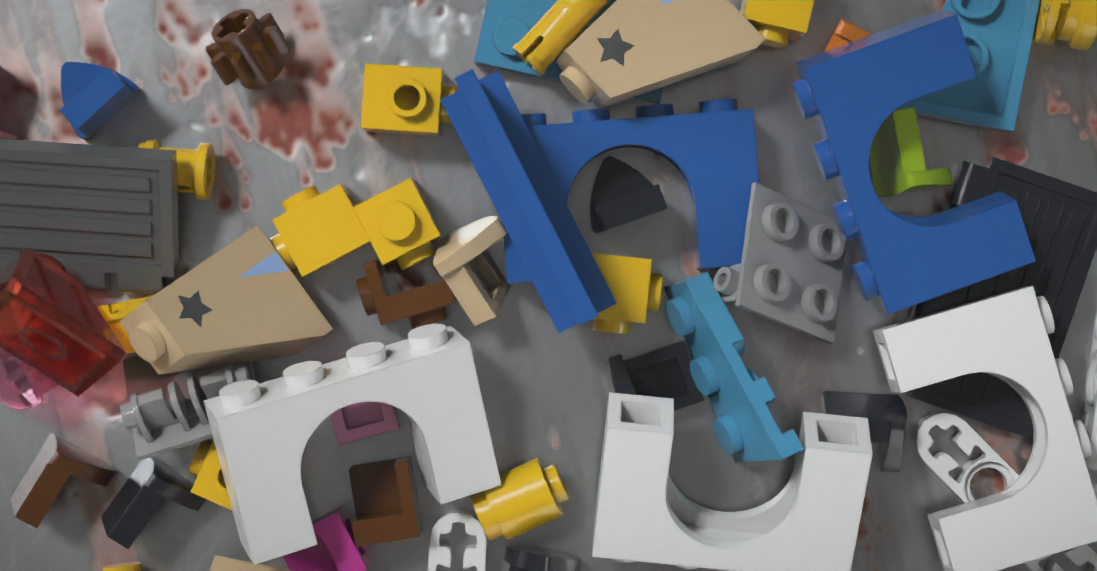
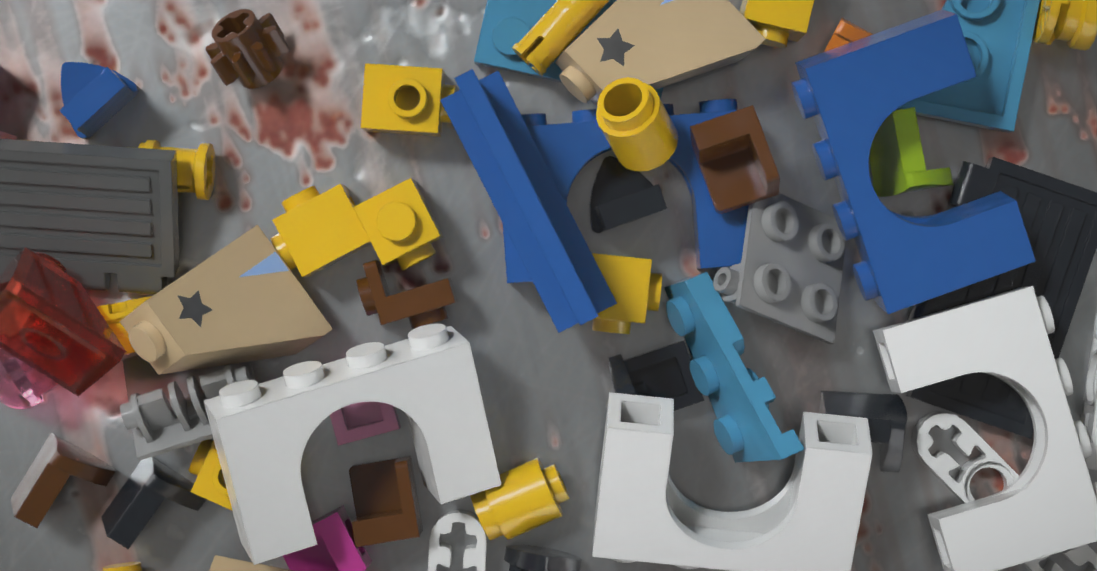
tan tile [433,216,510,326] -> none
none -> yellow brick [596,77,678,172]
none -> reddish brown panel [690,105,780,214]

